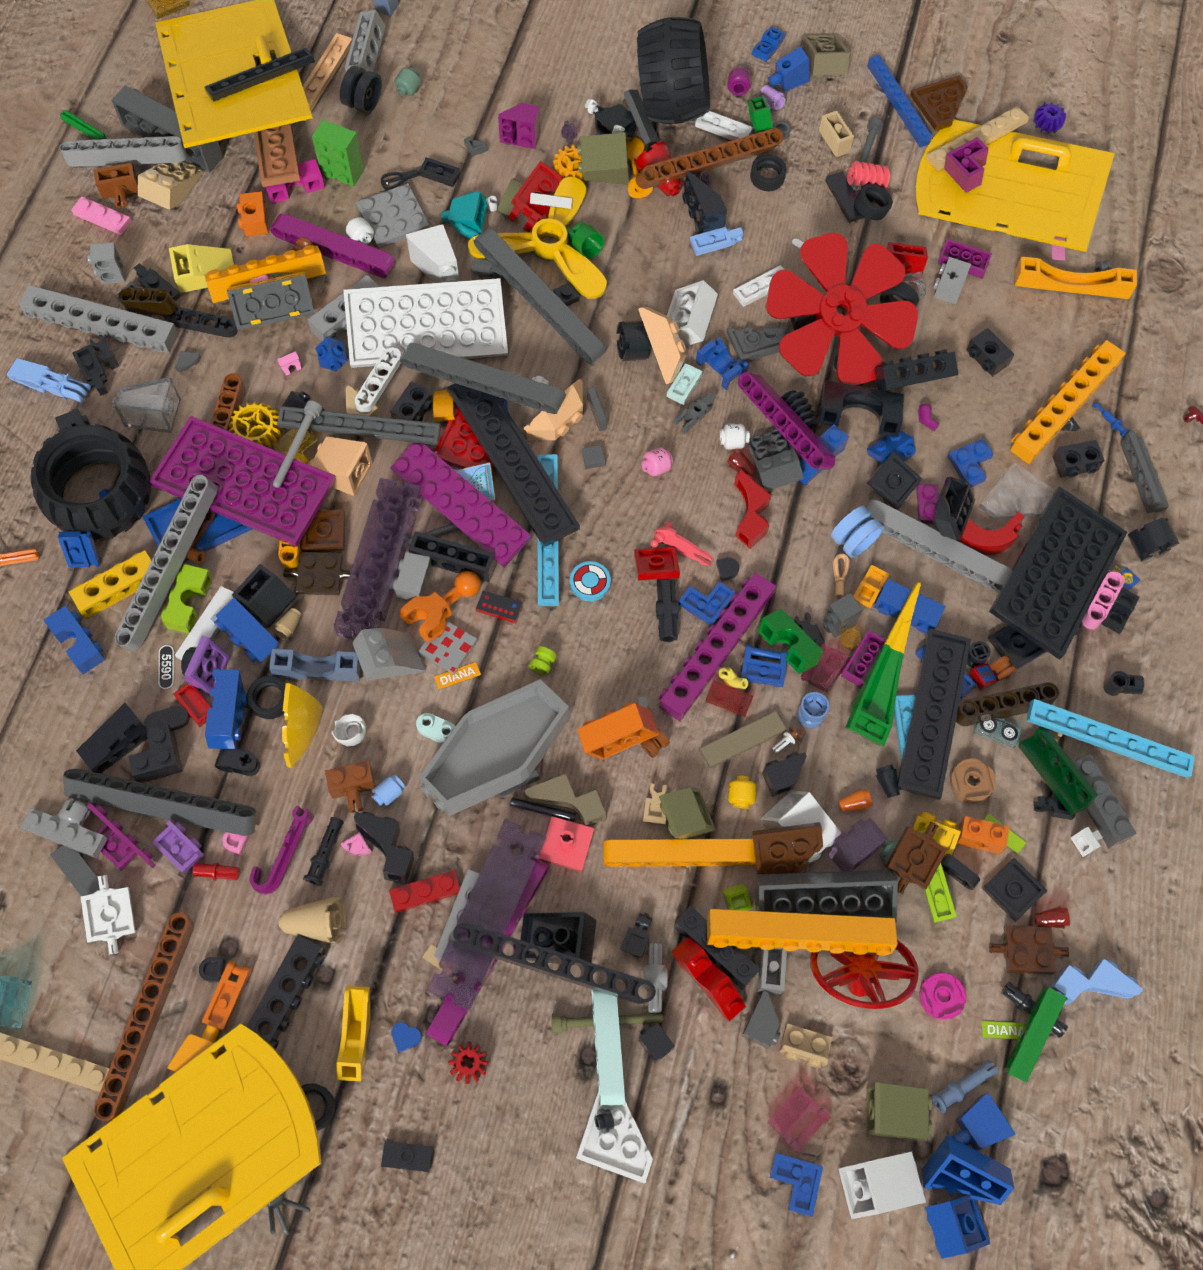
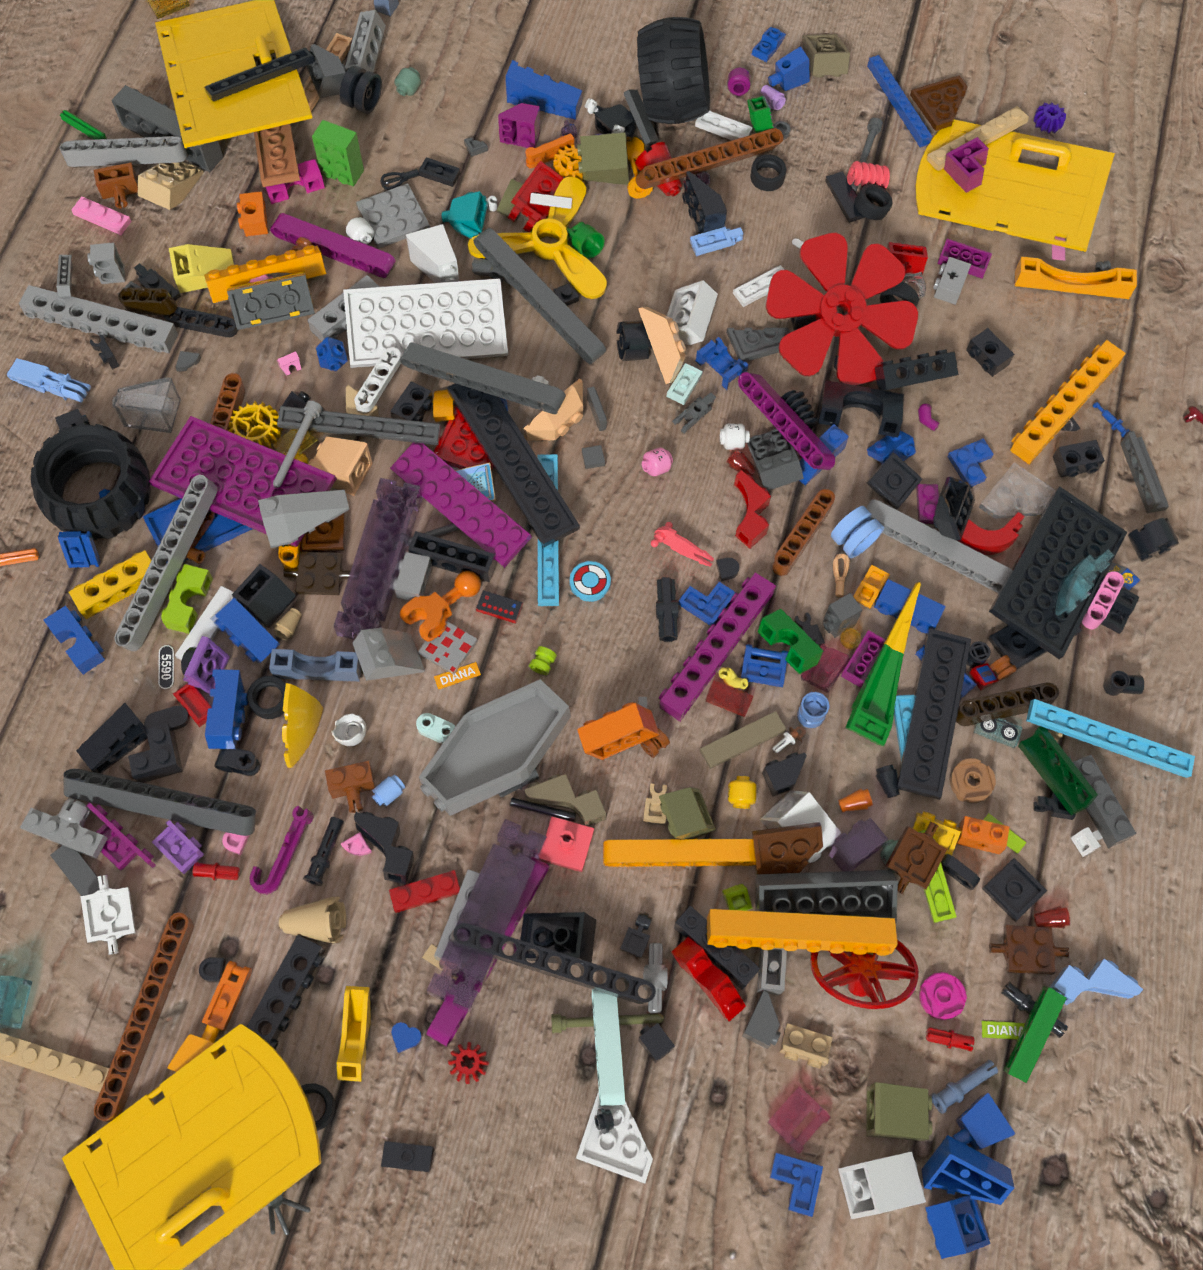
black hinge [72,345,108,396] -> none
red tile [634,547,680,581] -> none
tan brick [819,111,854,157] -> none
none -> light grey piece [57,255,73,297]
none -> light grey wedge [258,490,350,548]
none -> dark grey slope [306,44,346,98]
none -> blue wedge [505,60,582,120]
none -> orange plate [525,133,574,168]
none -> dark orange beam [772,489,835,576]
none -> red axle [926,1027,975,1052]
none -> clear light blue slope [1055,549,1114,616]

